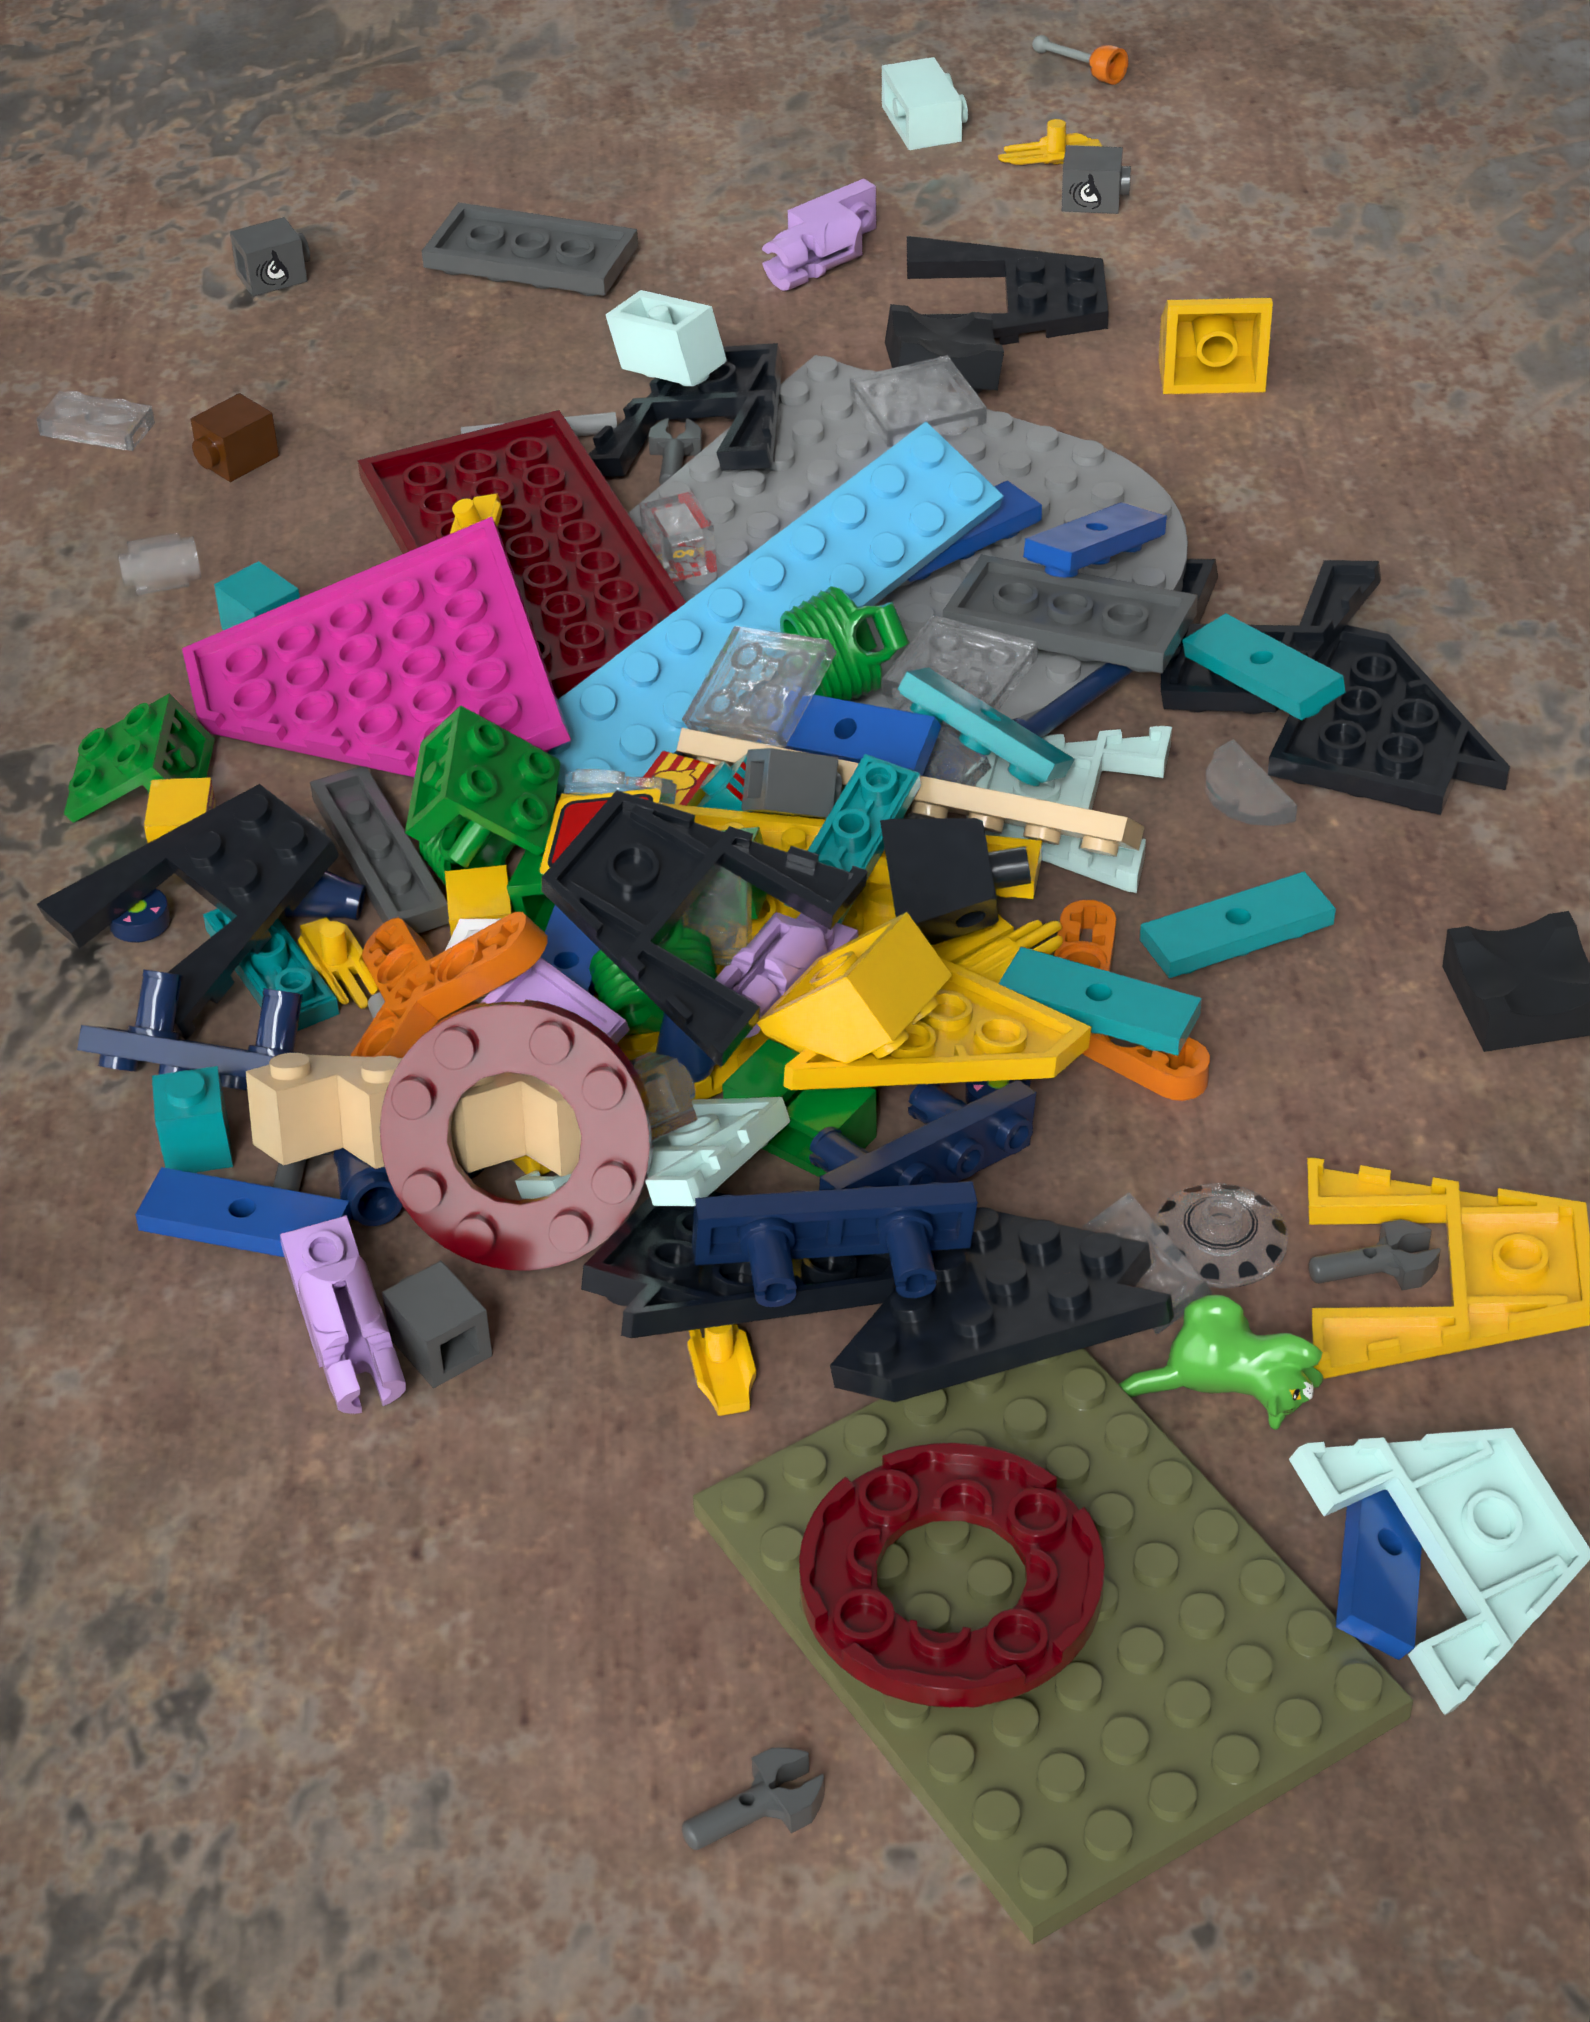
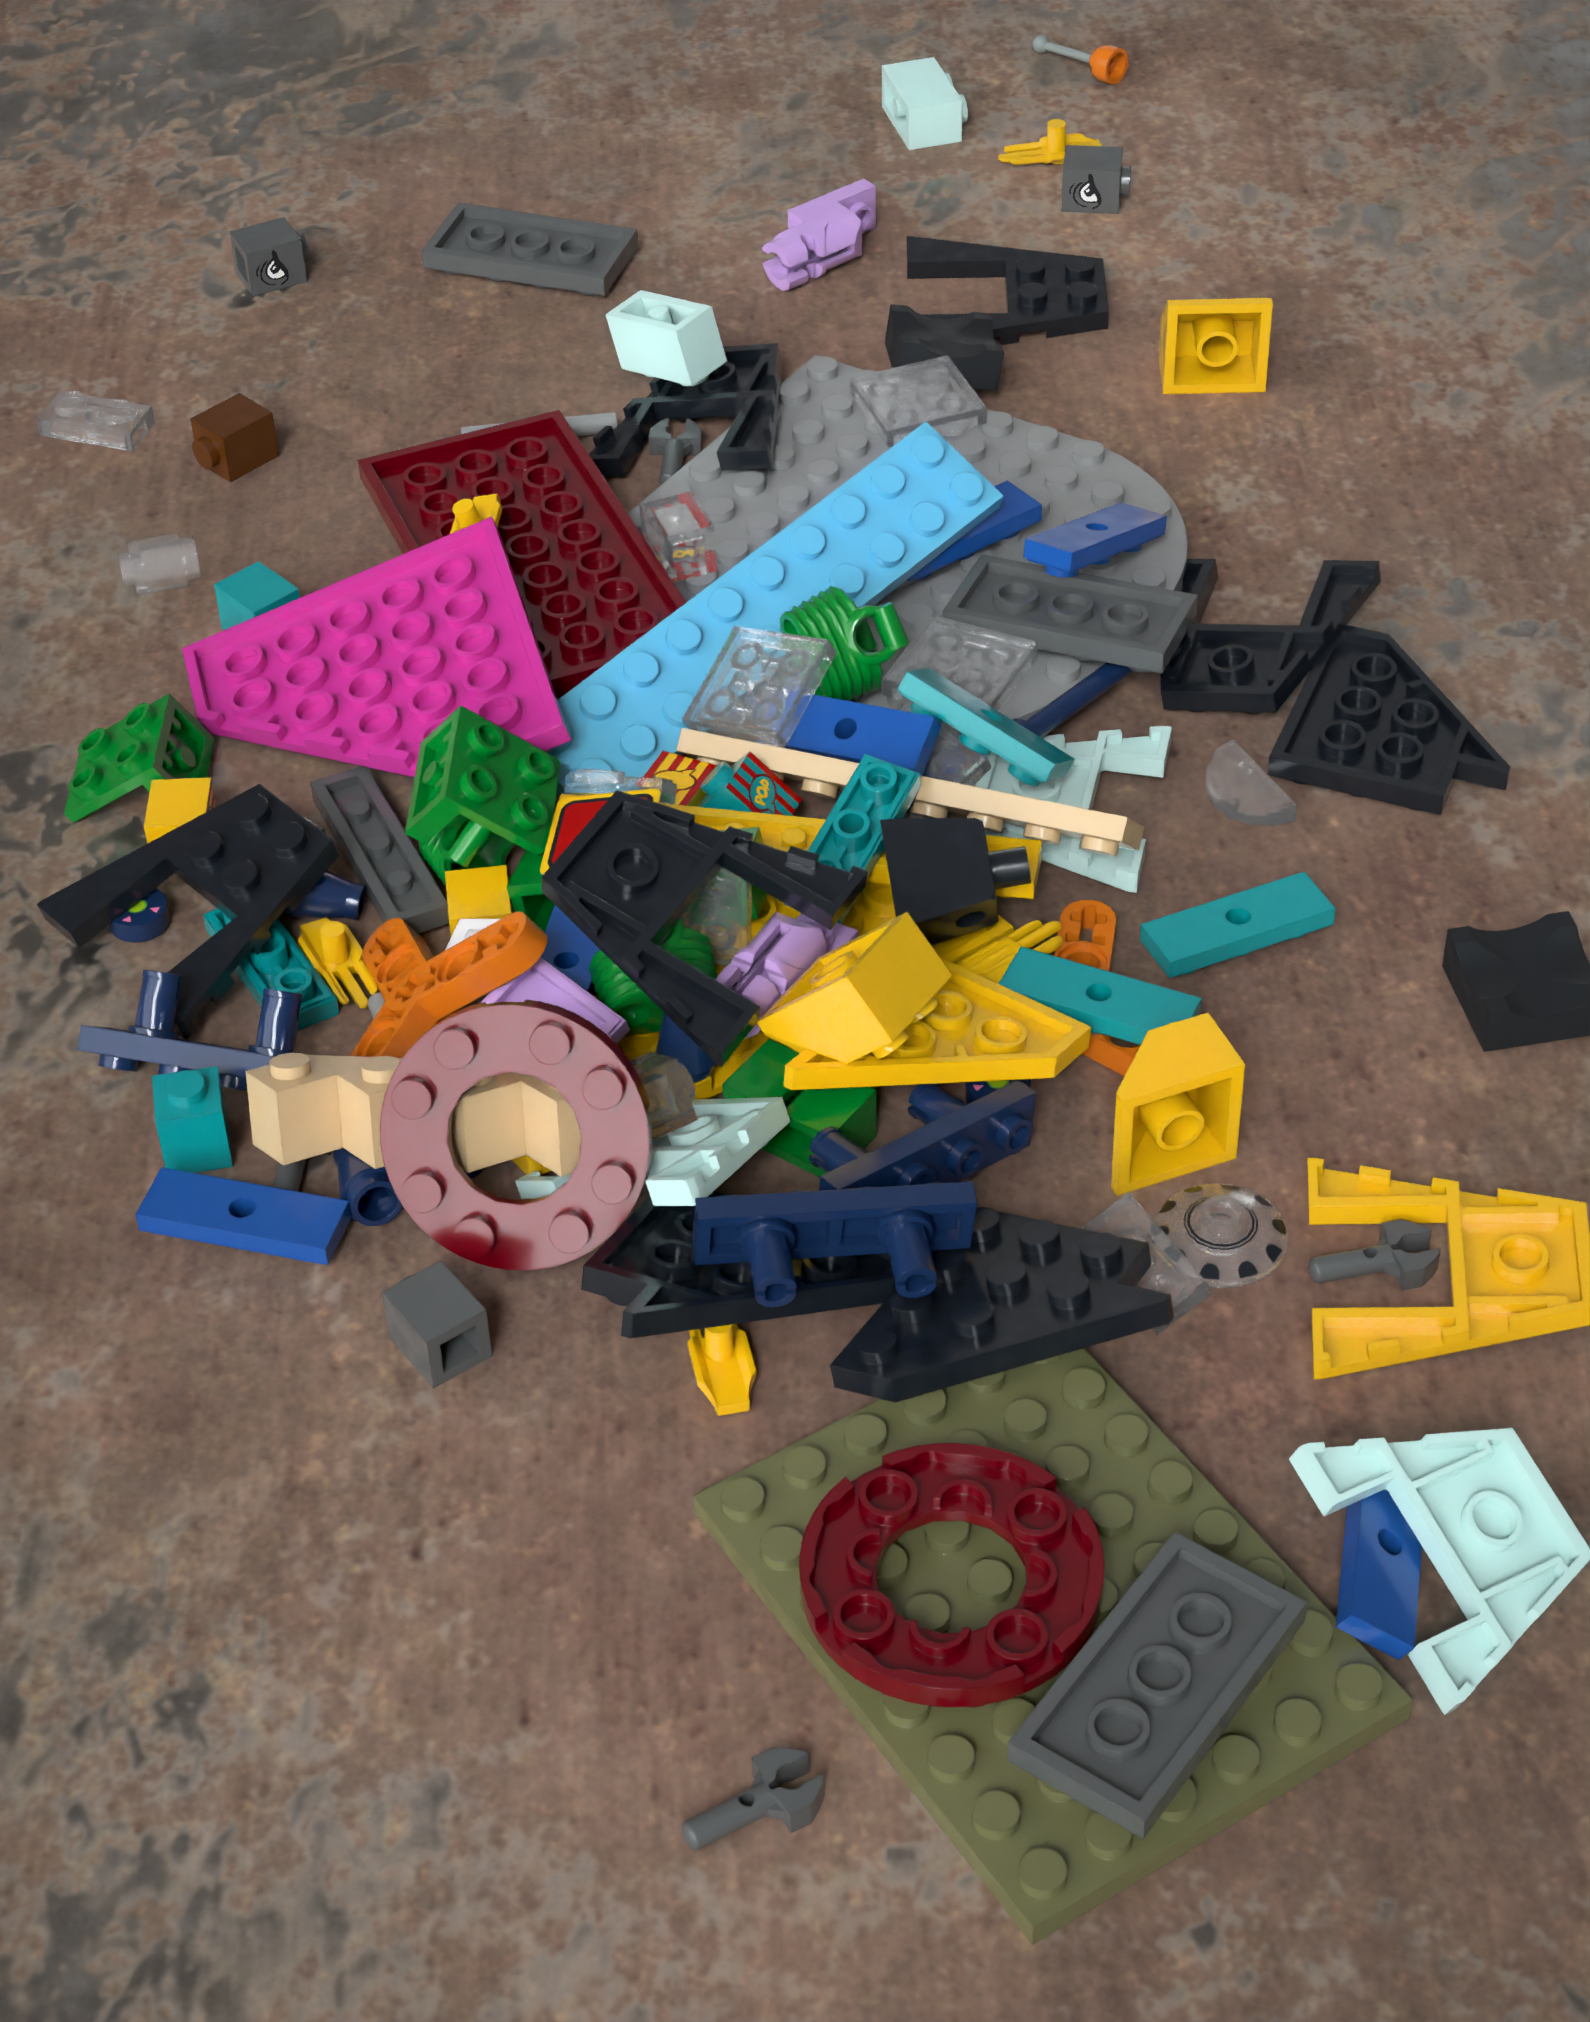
lavender plate [280,1215,406,1414] -> none
dark grey brick [741,748,842,819] -> none
bright green animal [1118,1295,1324,1430] -> none
teal tile [1182,613,1345,720] -> none
none -> dark grey plate [1007,1532,1307,1839]
none -> yellow slope [1111,1012,1245,1196]

